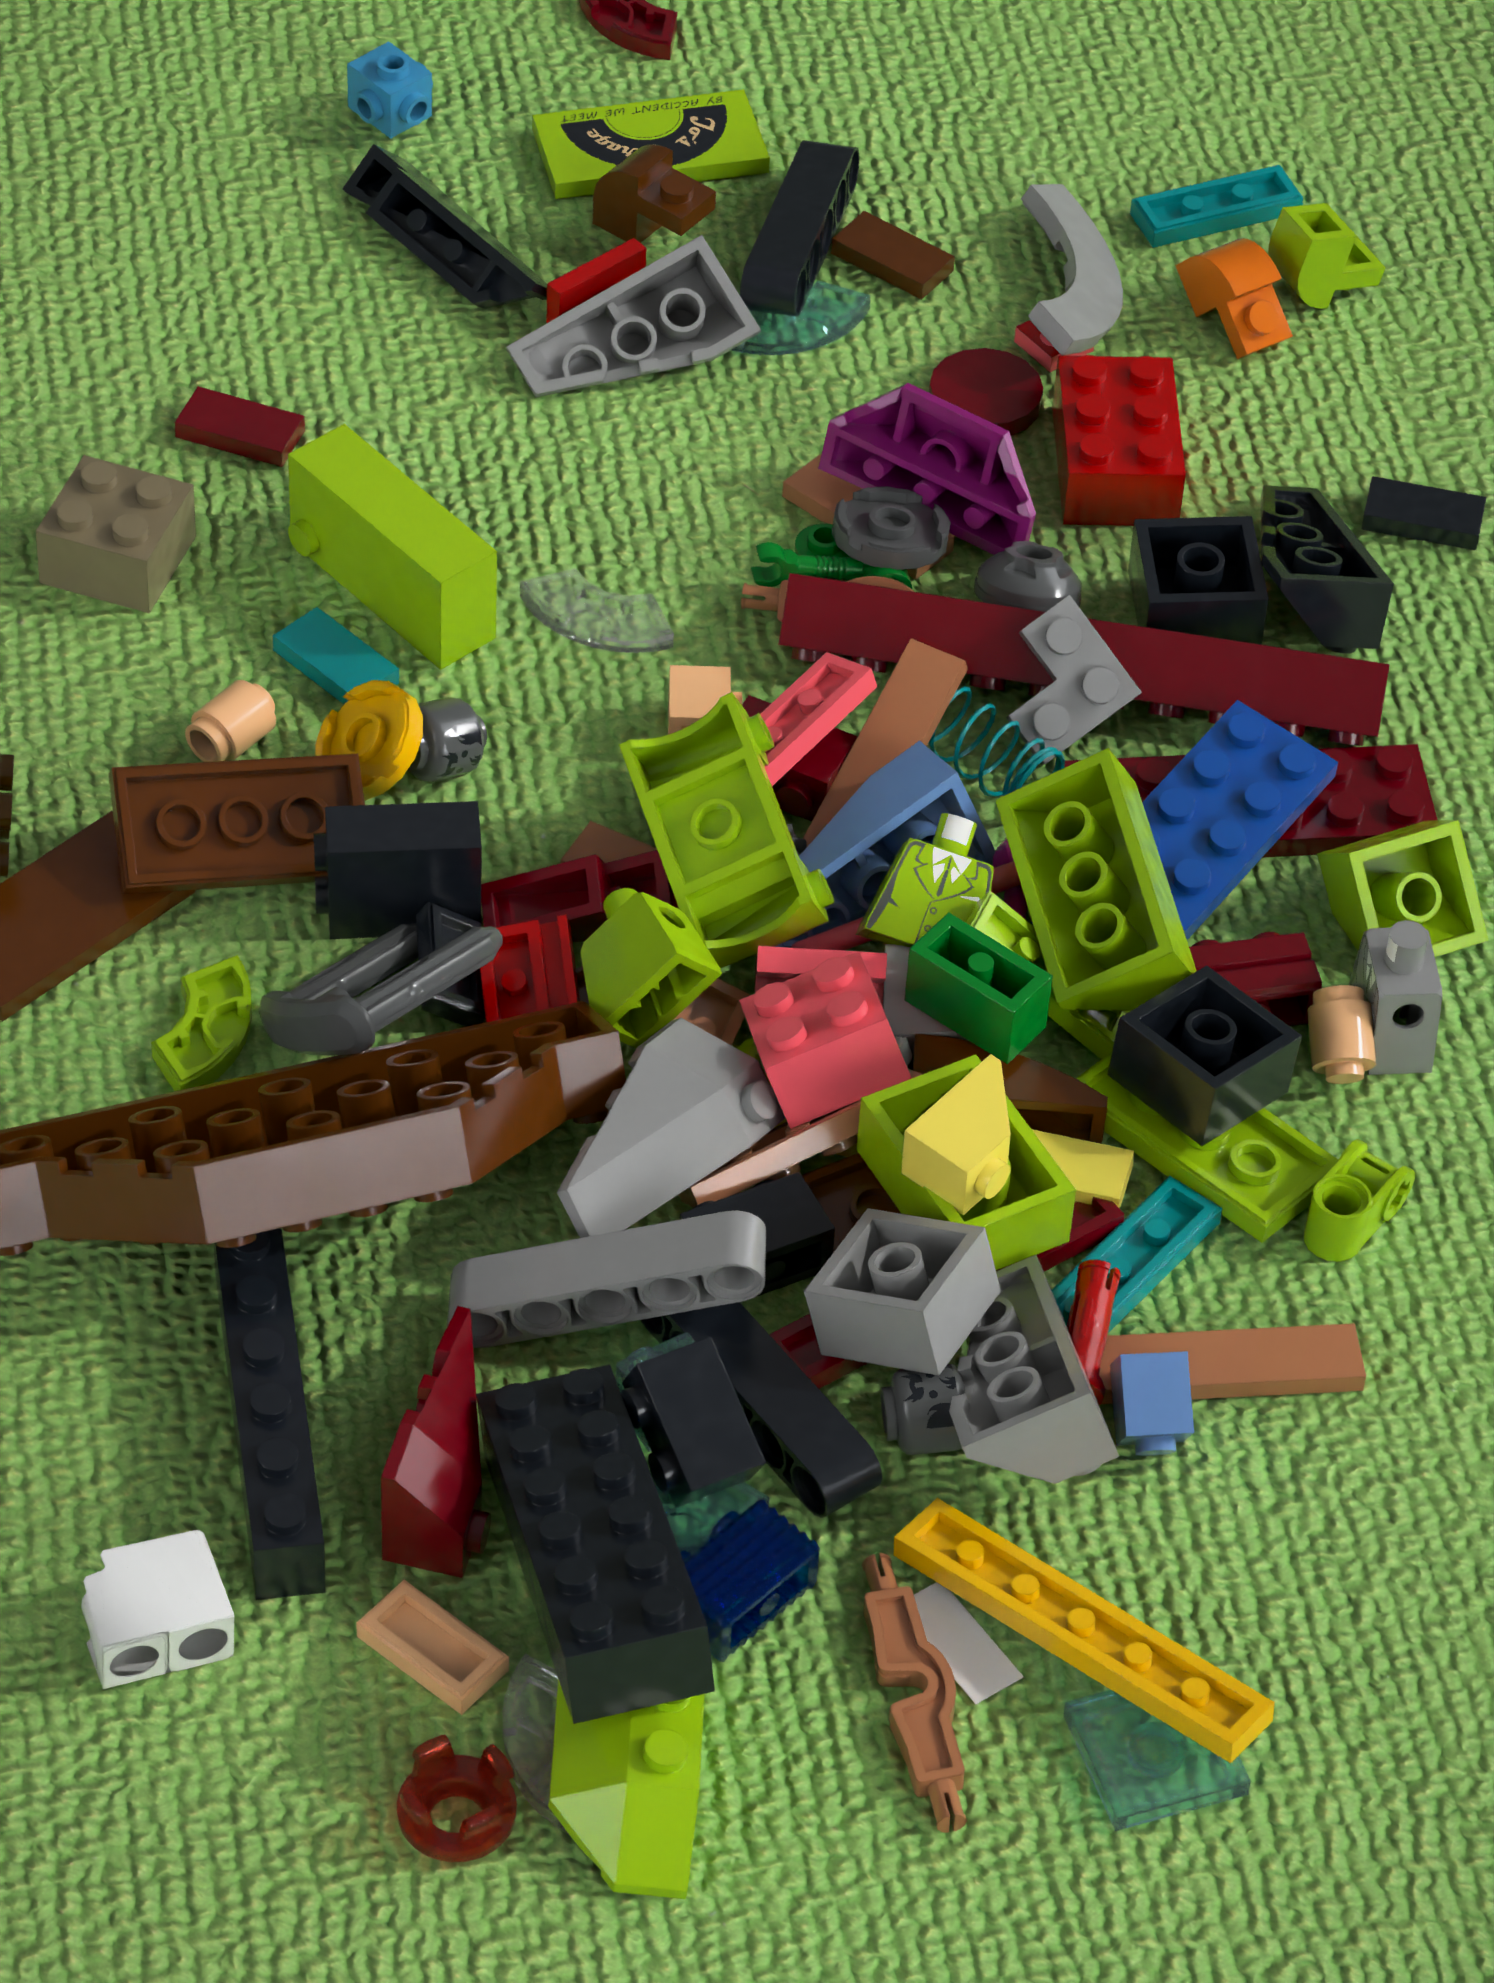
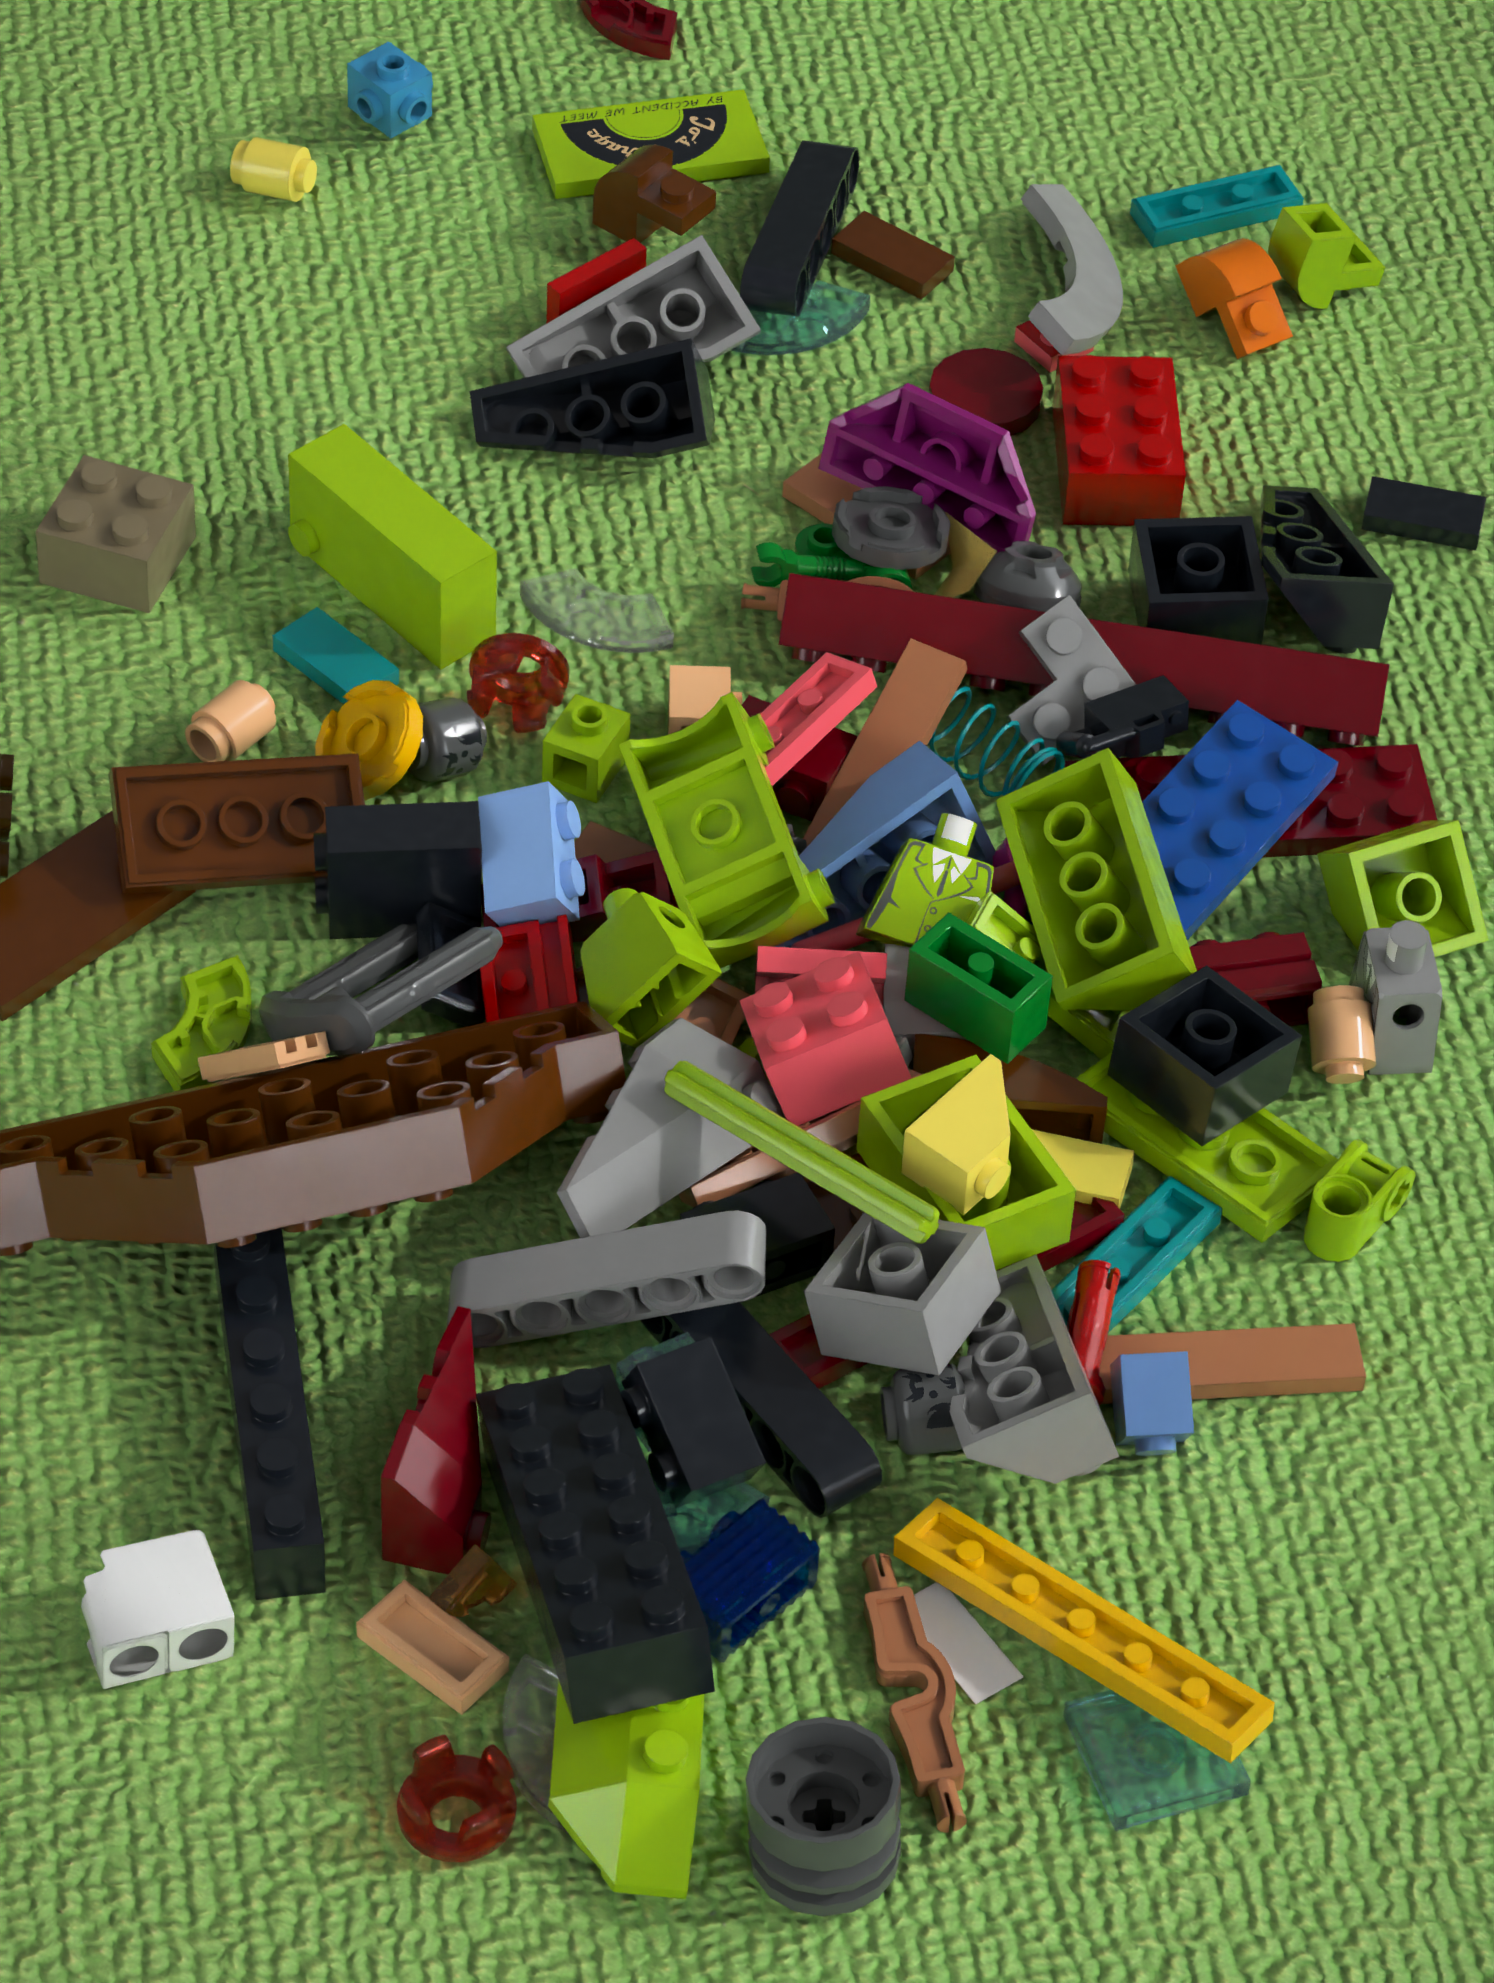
dark red tile [175,386,305,467] -> none
black wedge [343,144,547,309] -> none
none -> light nougat tile [198,1031,330,1082]
none -> light yellow brick [230,137,317,202]
none -> clear orange tile [429,1544,517,1617]
none -> clear red piece [467,633,570,733]
none -> black wedge [469,338,715,458]
none -> light blue brick [478,781,585,927]
none -> lime brick [542,694,631,803]
none -> lime axle [664,1061,940,1244]
none -> dark grey wheel [745,1717,901,1917]
none -> clear yellow sticker [935,512,997,598]
none -> black piece [1056,675,1189,759]

